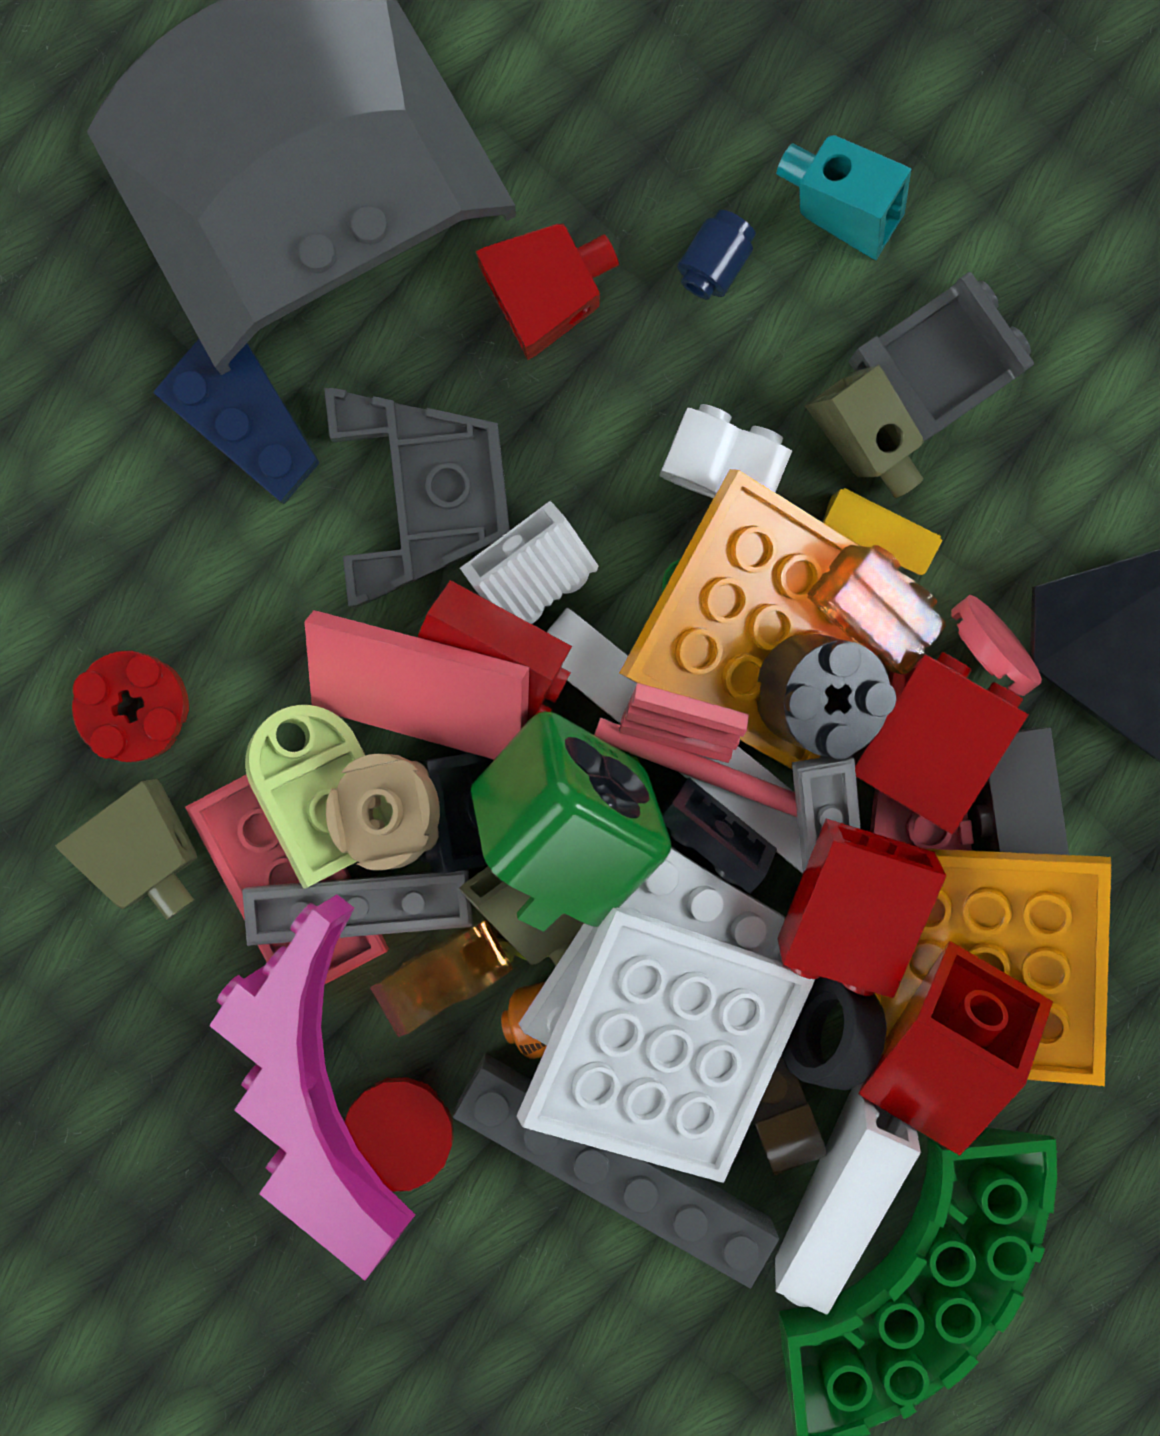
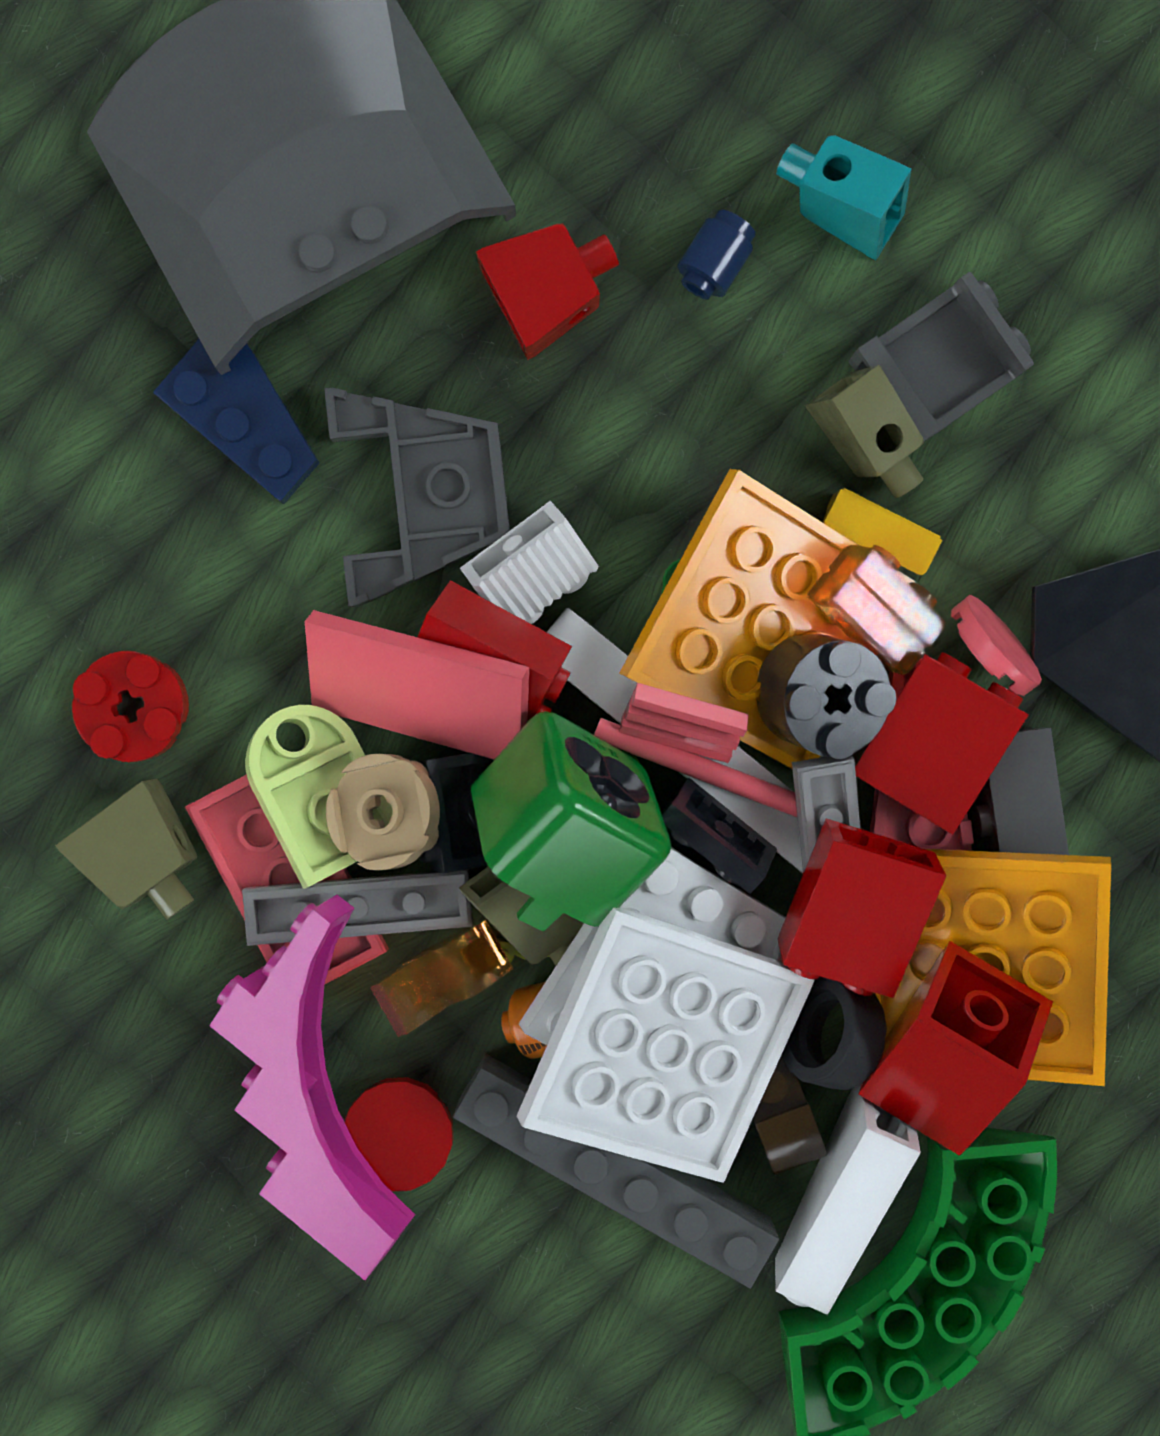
white brick [659,404,792,499] -> none

